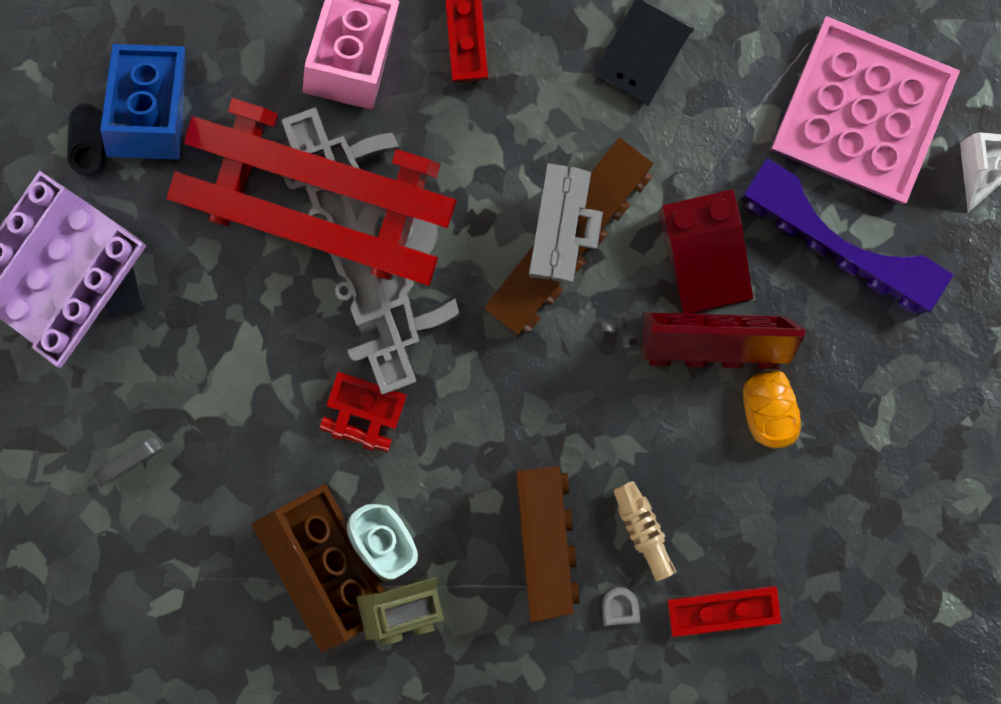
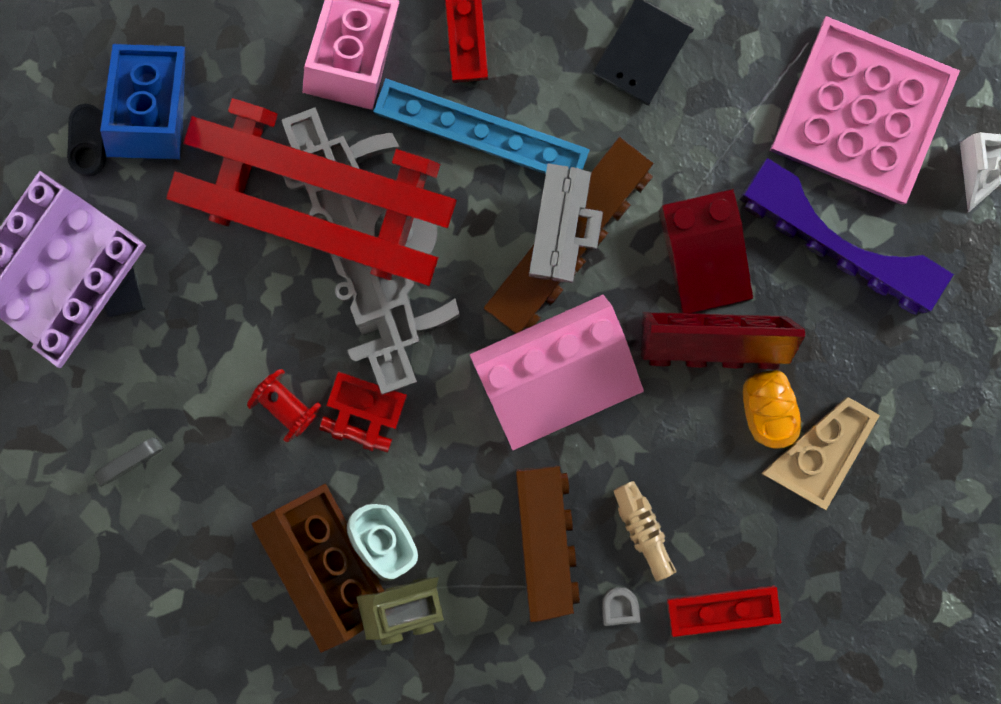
none -> red hose [247,369,321,442]
none -> dark azure plate [373,78,590,174]
none -> bright pink slope [469,295,644,450]
none -> tan wing [761,397,880,510]

